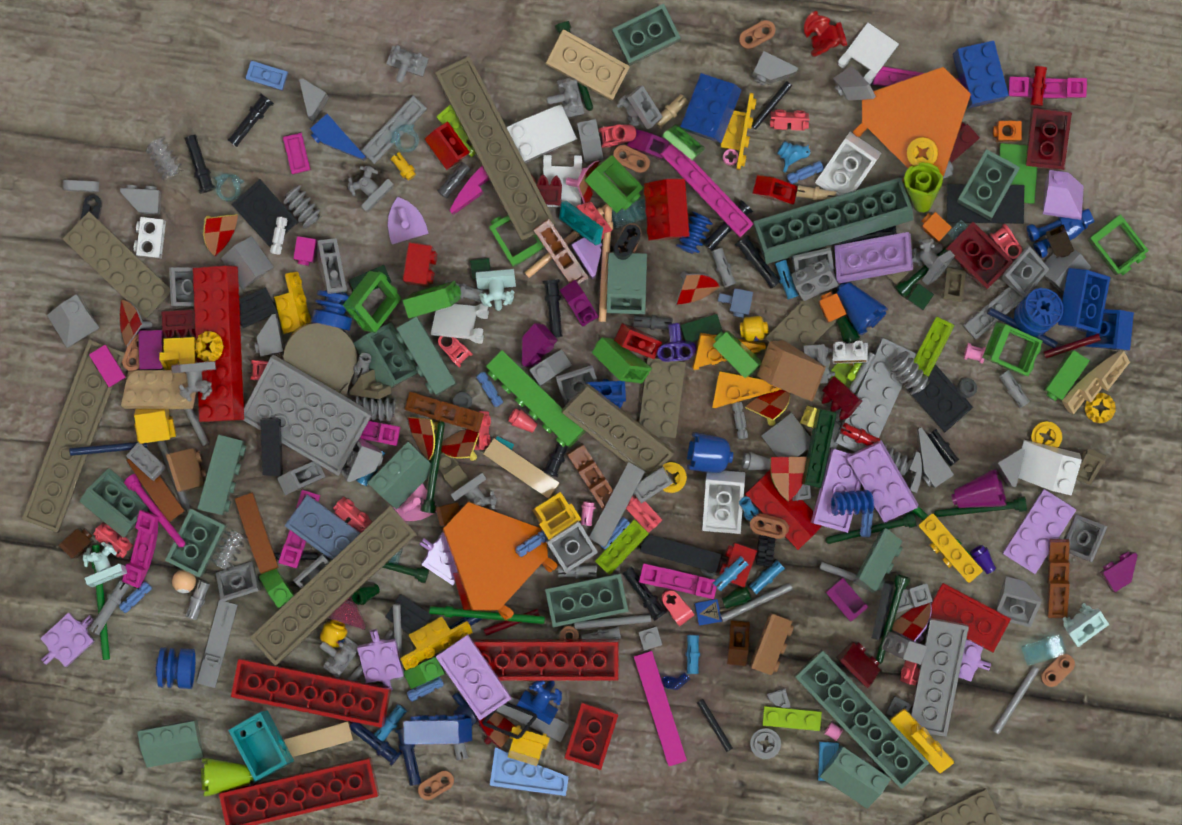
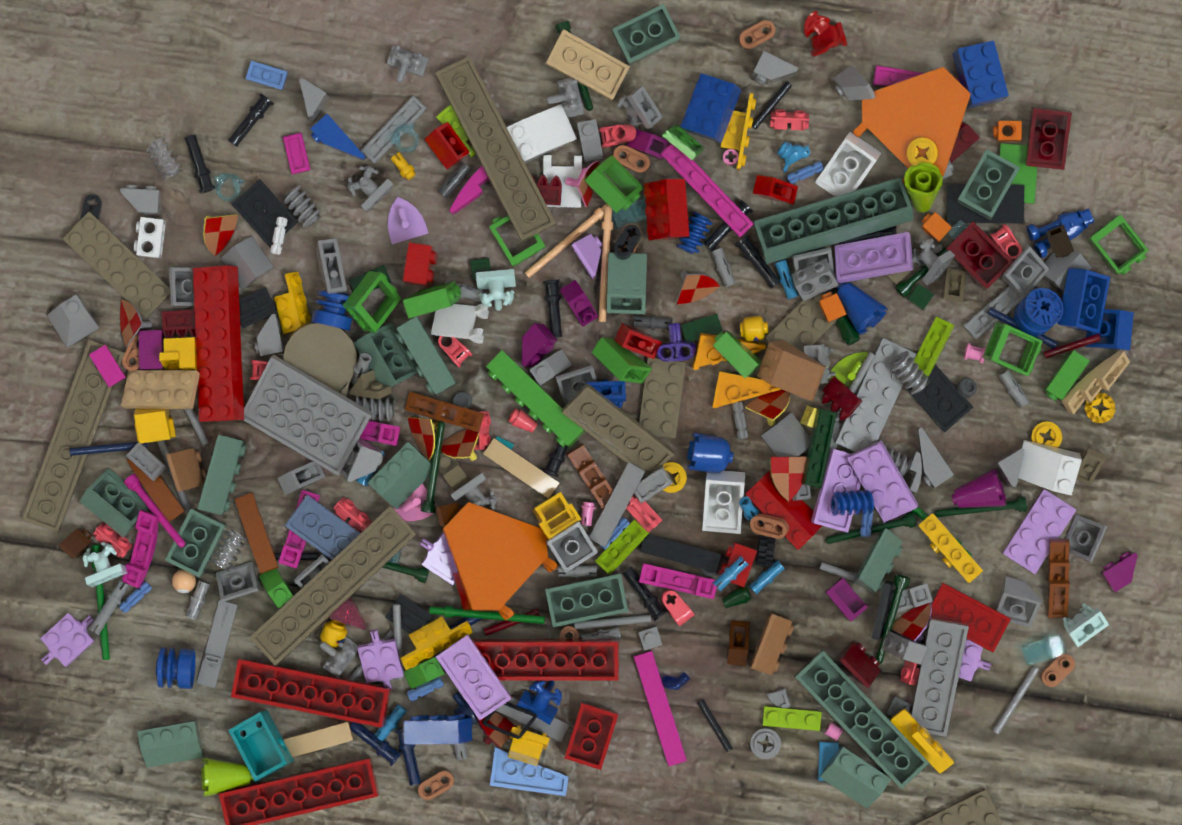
light grey beam [63,180,99,192] -> none
light grey piece [171,361,216,401] -> none
yellow gear [194,331,223,362] -> none
black tile [260,418,283,476] -> none
dark pink brick [293,236,318,266] -> none
dark green cone [351,583,380,605] -> none
medium blue axle [476,372,503,407] -> none
medium blue axle [515,531,548,557] -> none
slope [533,218,589,284] -> none
teal tile [559,201,603,246] -> none
coral hinge [577,202,612,240] -> none
tan pin [655,94,689,129] -> none
dark azure pin [685,635,700,674] -> none
piece [695,599,743,626] -> none
sand blue brick [718,288,753,318] -> none
light grey bar [720,583,793,622] -> none
light grey cone [742,452,770,471] -> none
tan pin [796,185,836,202] -> none
white hips [833,341,868,366] -> none
white flag [838,23,899,84] -> none
red pin [840,423,880,446] -> none
black pin [927,429,959,467] -> none
dark purple cone [970,545,996,574] -> none
dark pink slope [1009,77,1087,99] -> none
red pin [1030,66,1047,106] -> none
lavender slope [1043,170,1084,220] -> none

